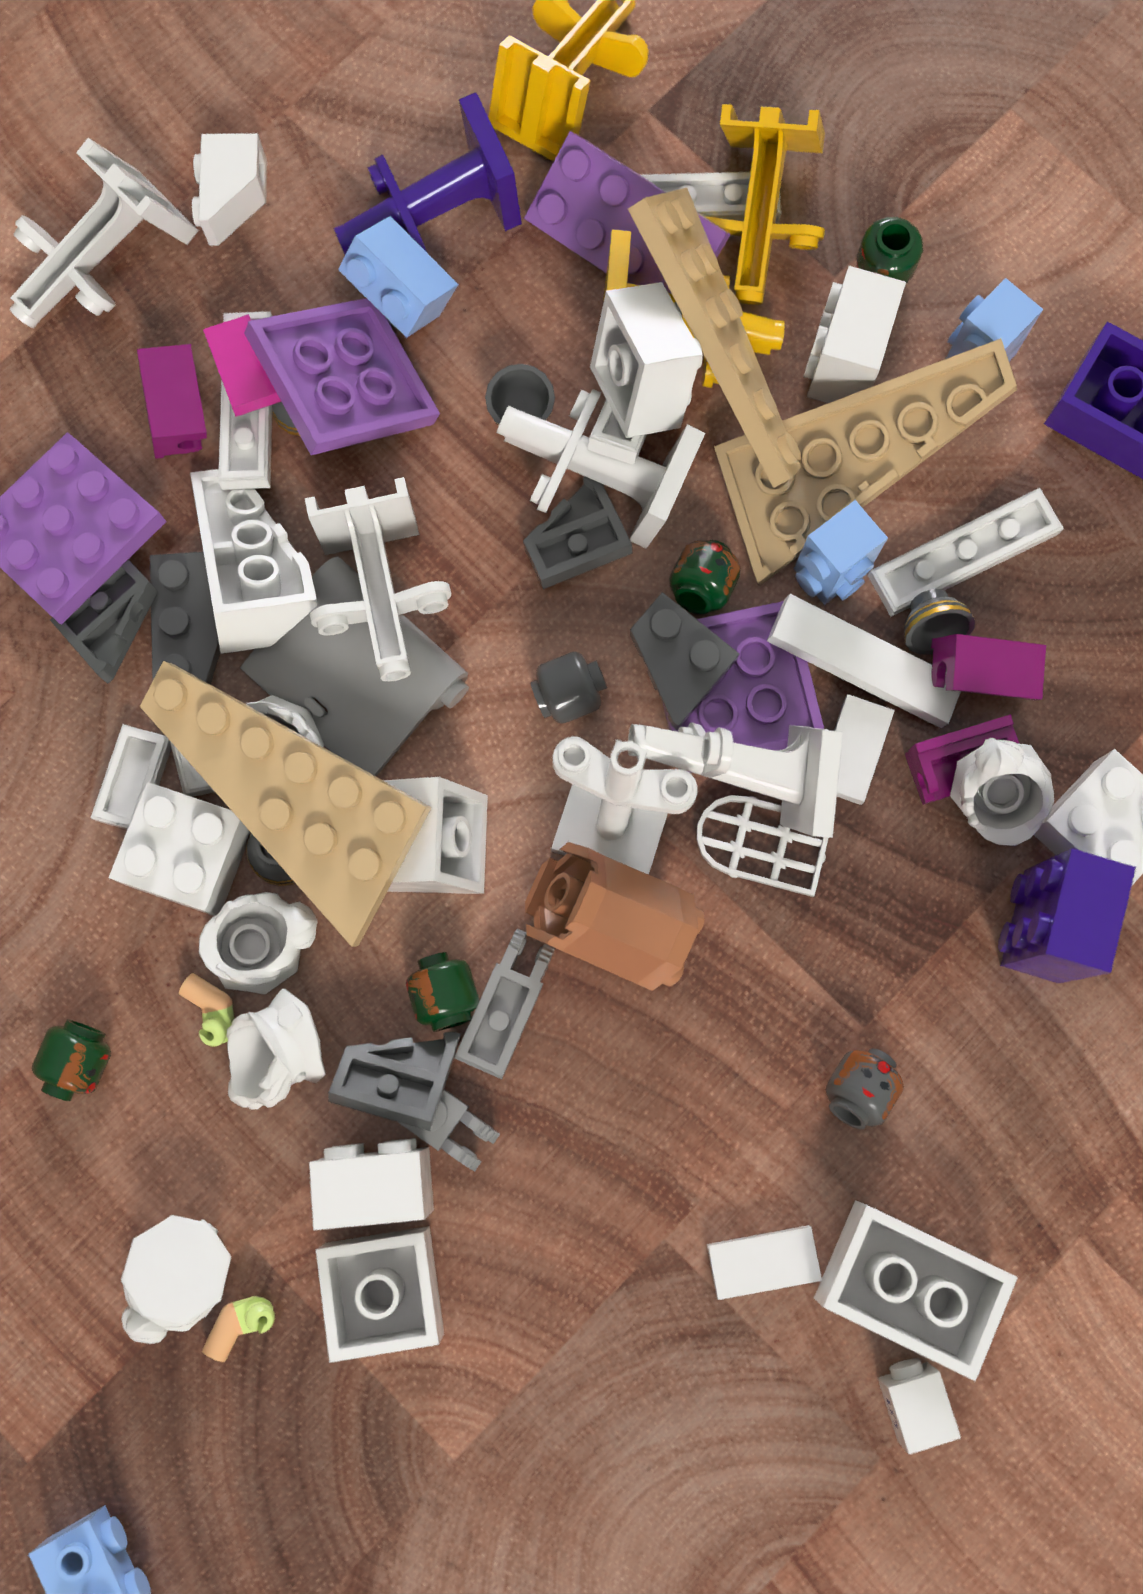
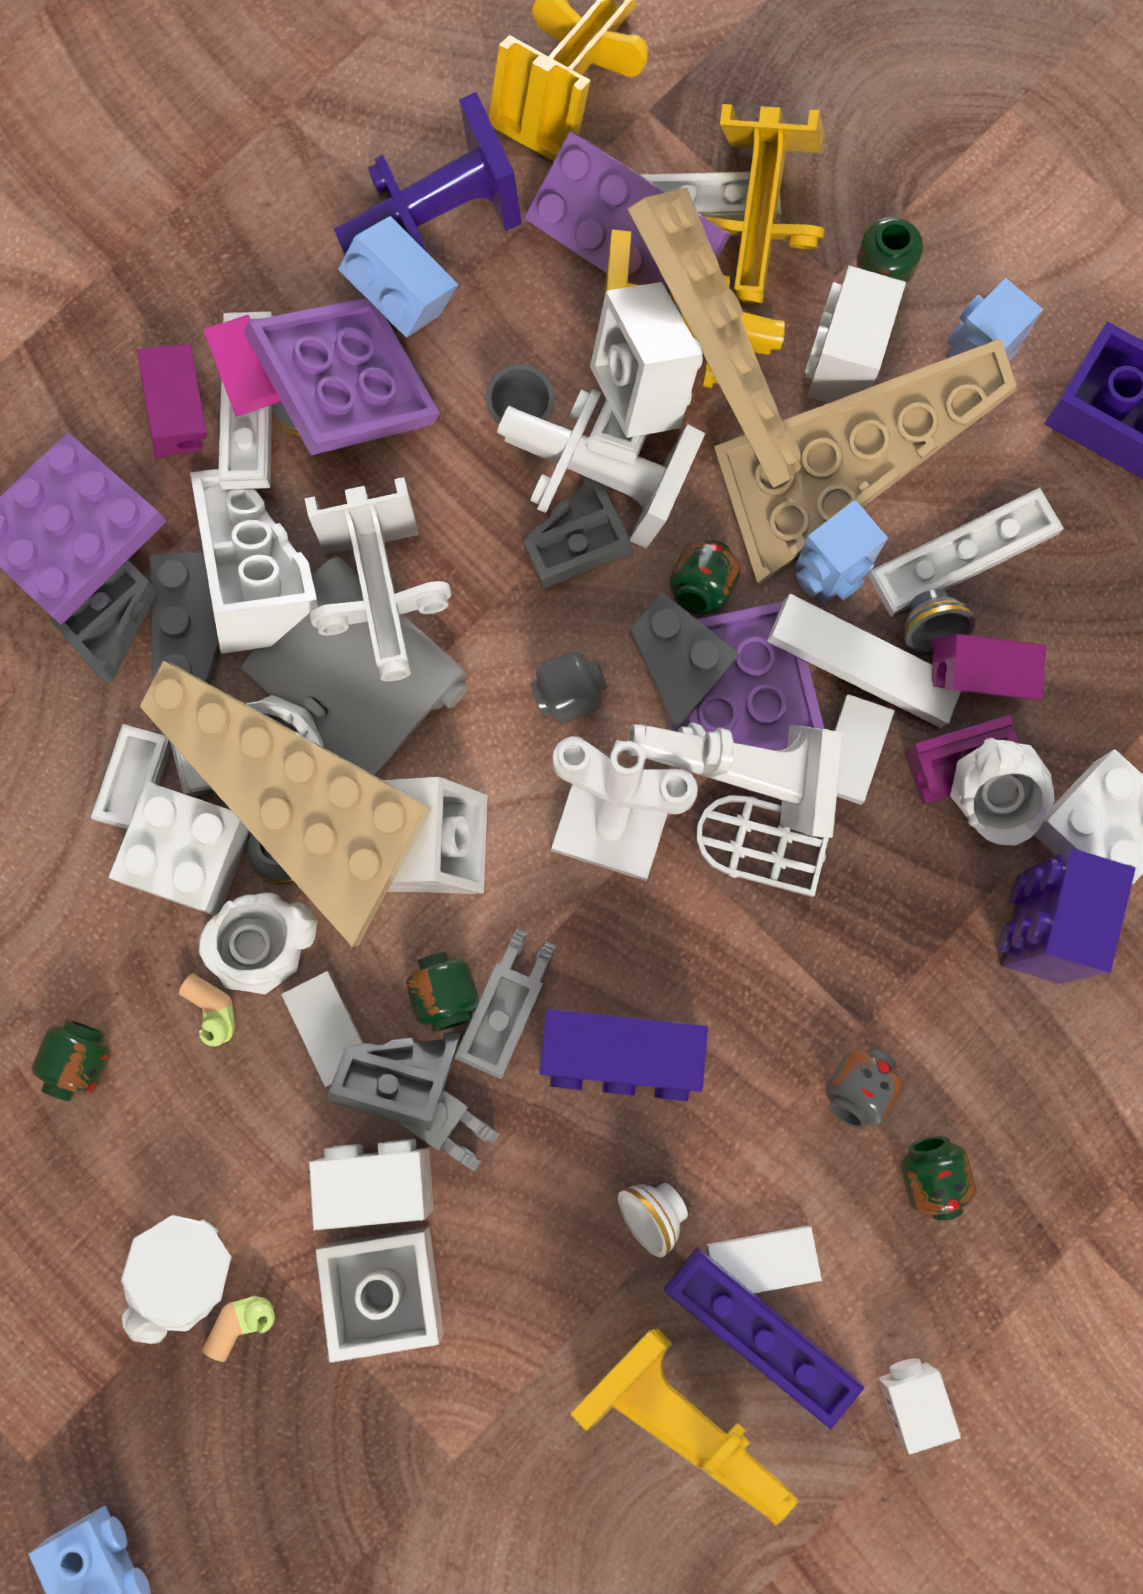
white piece [10,138,199,328] -> none
white slope [192,133,267,245] -> none
white piece [226,989,325,1109] -> none
nougat brick [525,842,705,991] -> none
white brick [814,1200,1018,1381] -> none
none -> white tile [281,971,364,1087]
none -> dark purple brick [540,1009,708,1101]
none -> yellow piece [570,1328,799,1526]
none -> white piece [617,1183,688,1258]
none -> dark purple tile [664,1247,864,1430]
none -> dark green head [900,1136,977,1221]

